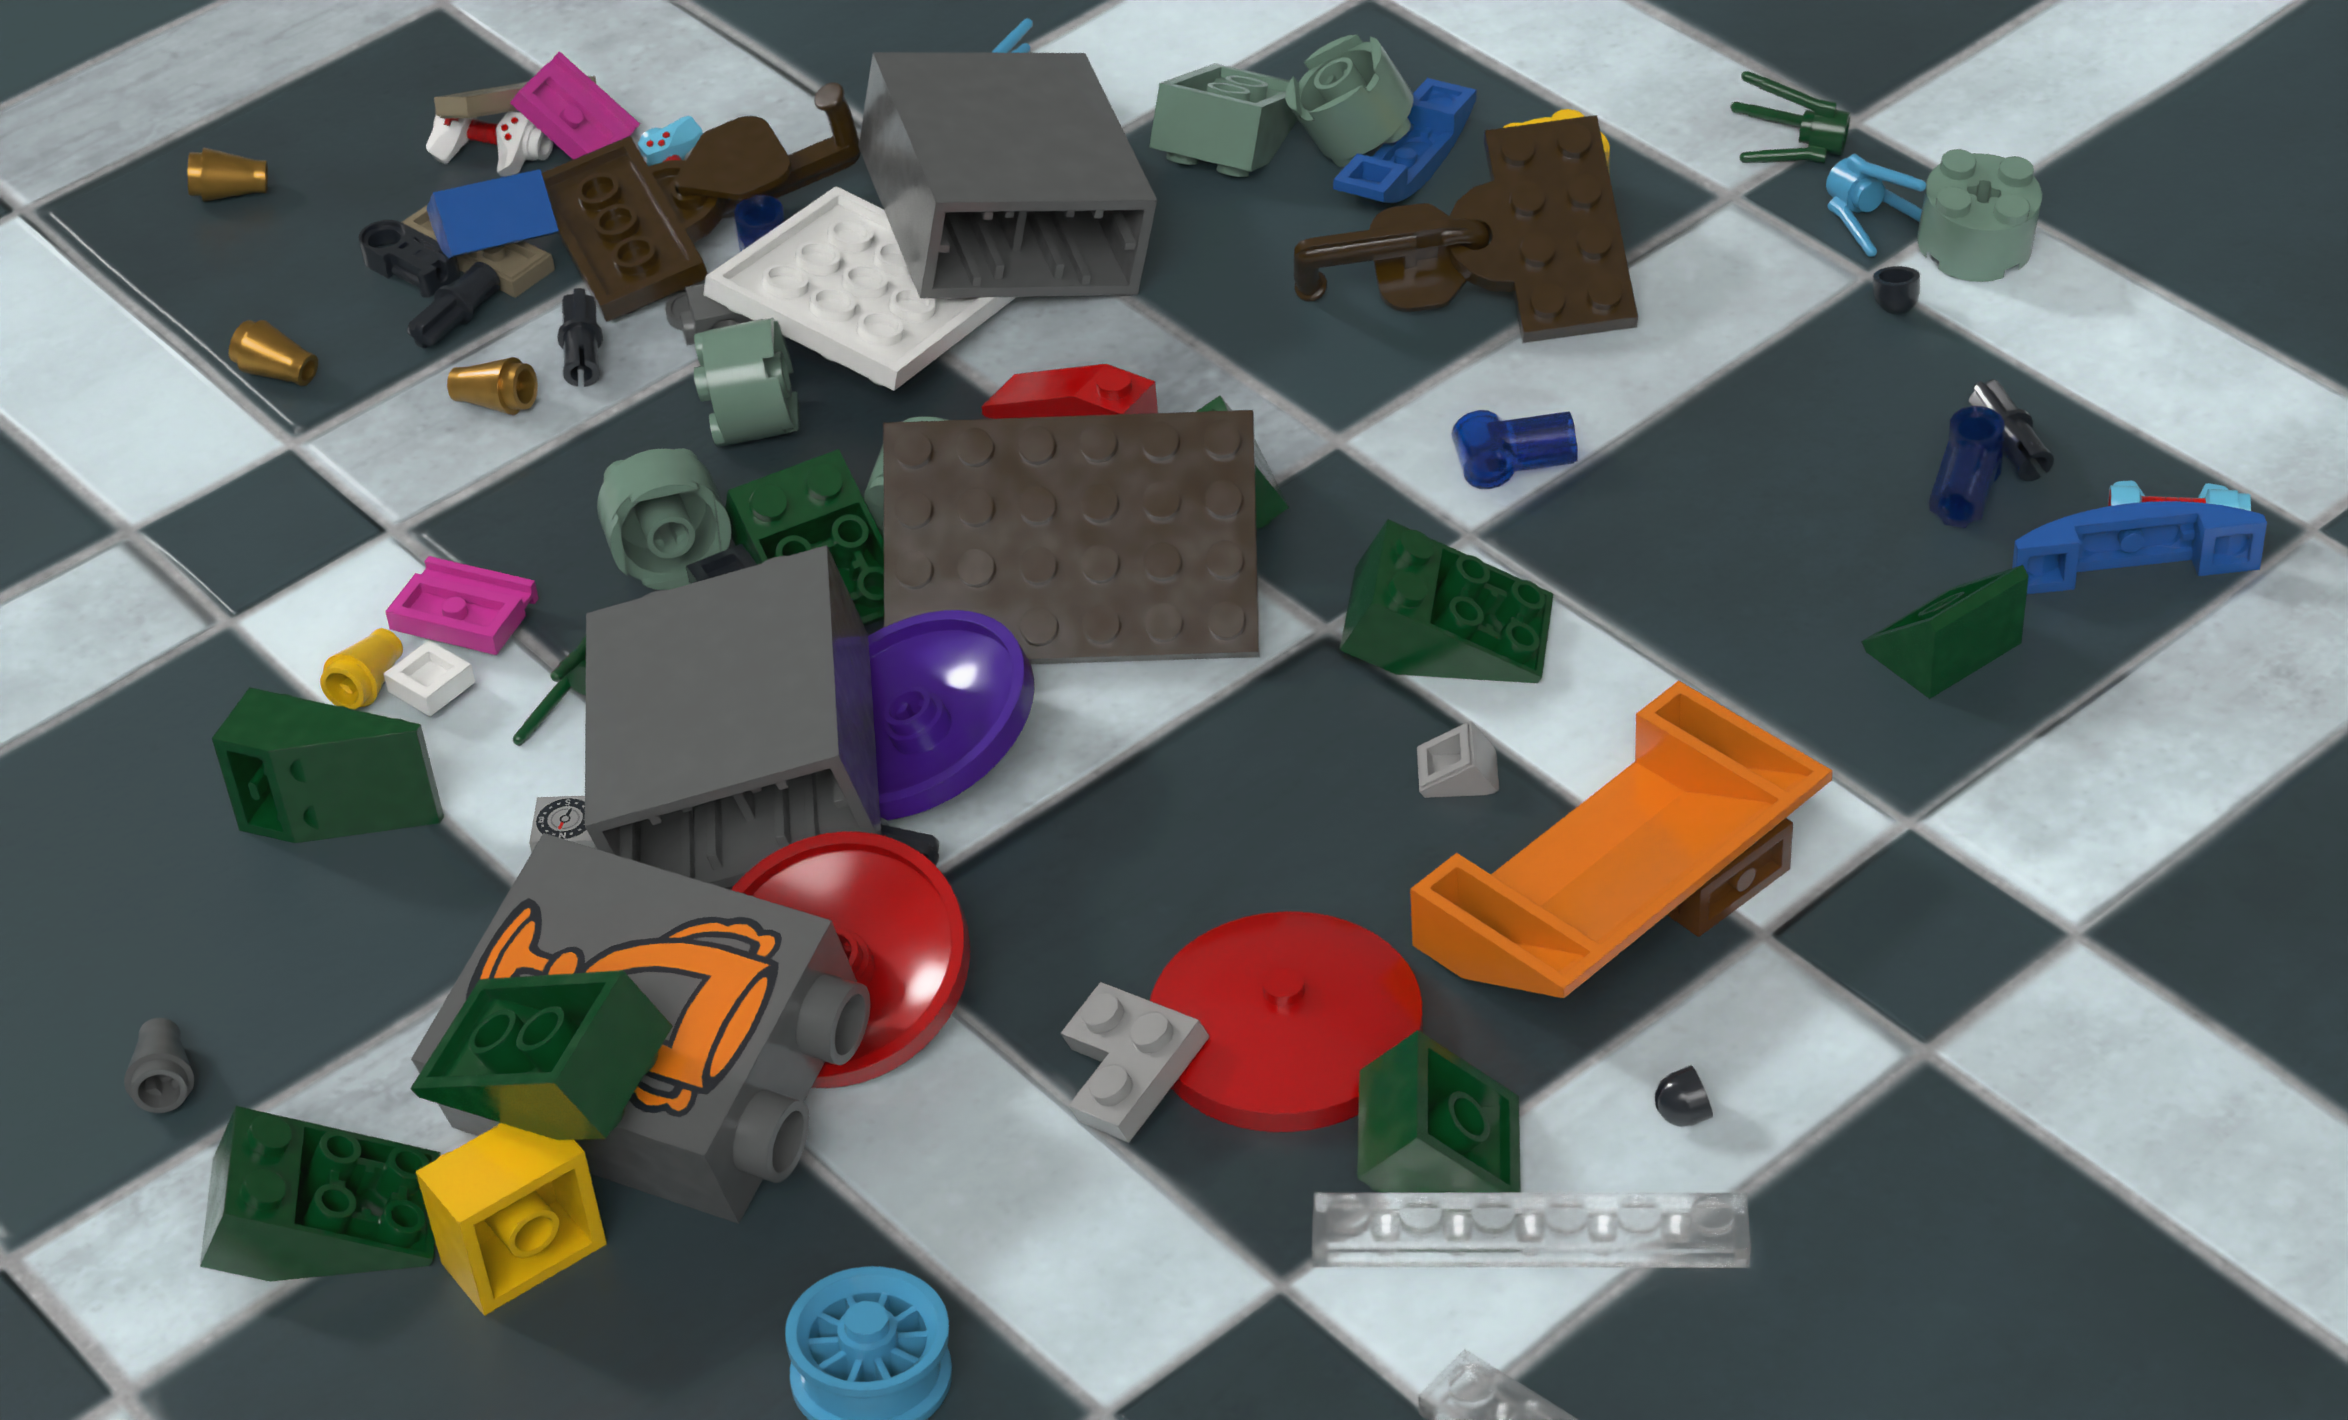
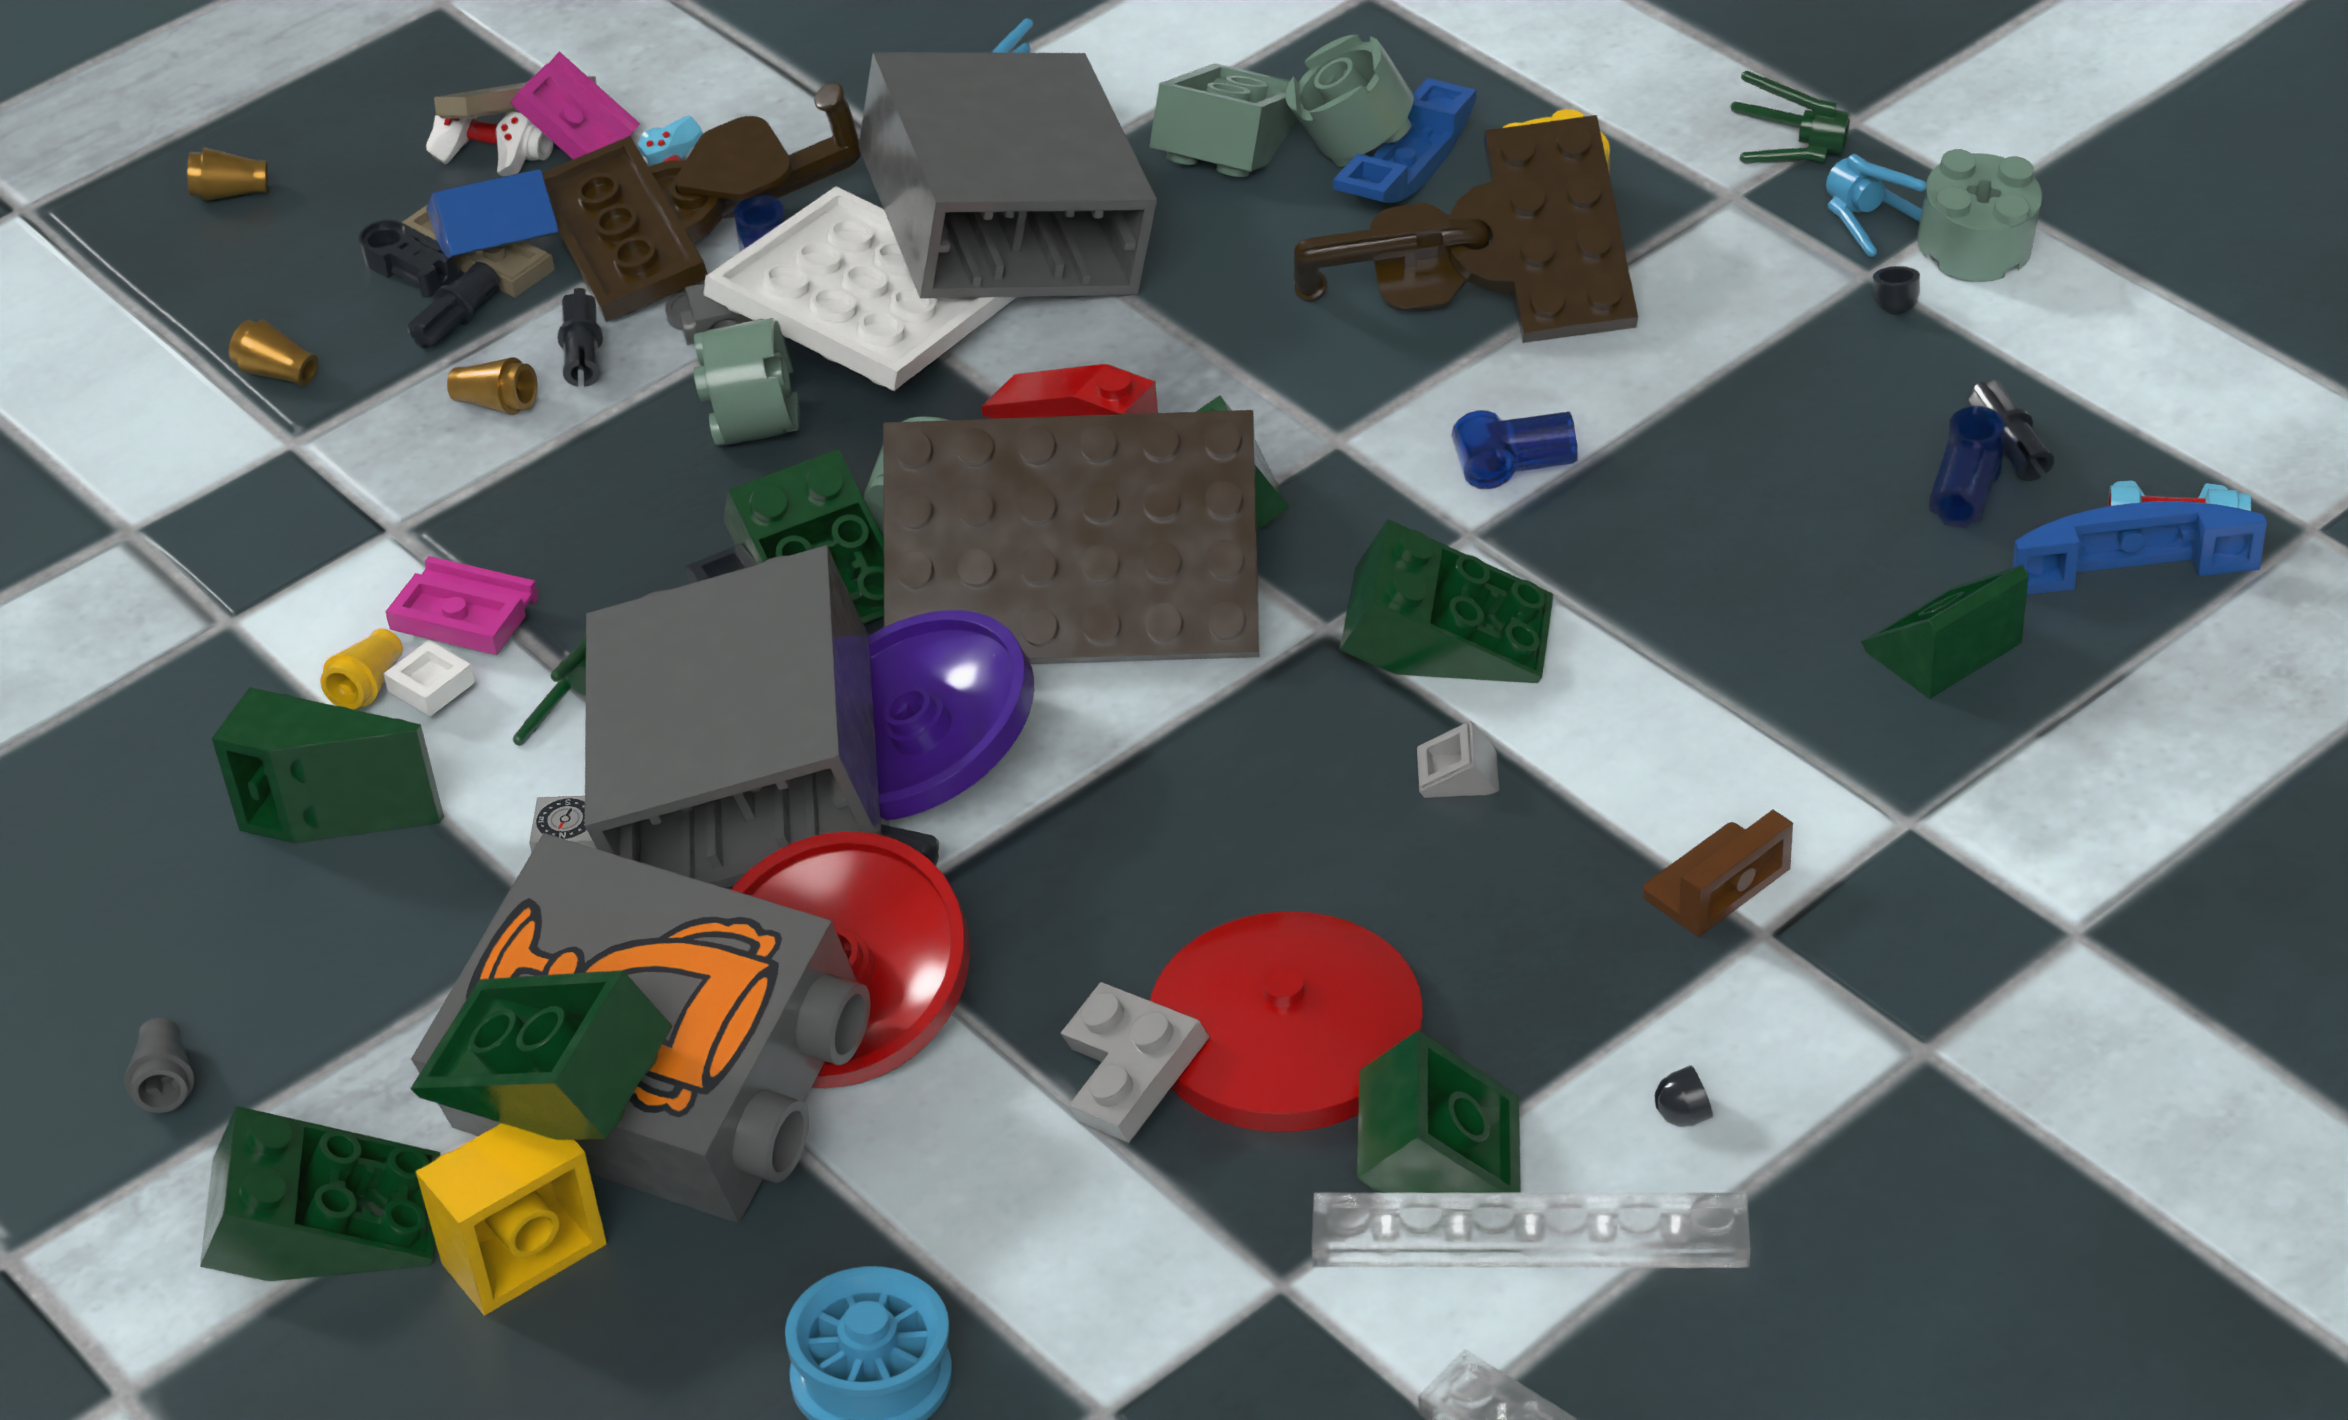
sand green brick [597,448,731,590] -> none
orange slope [1410,681,1833,998] -> none

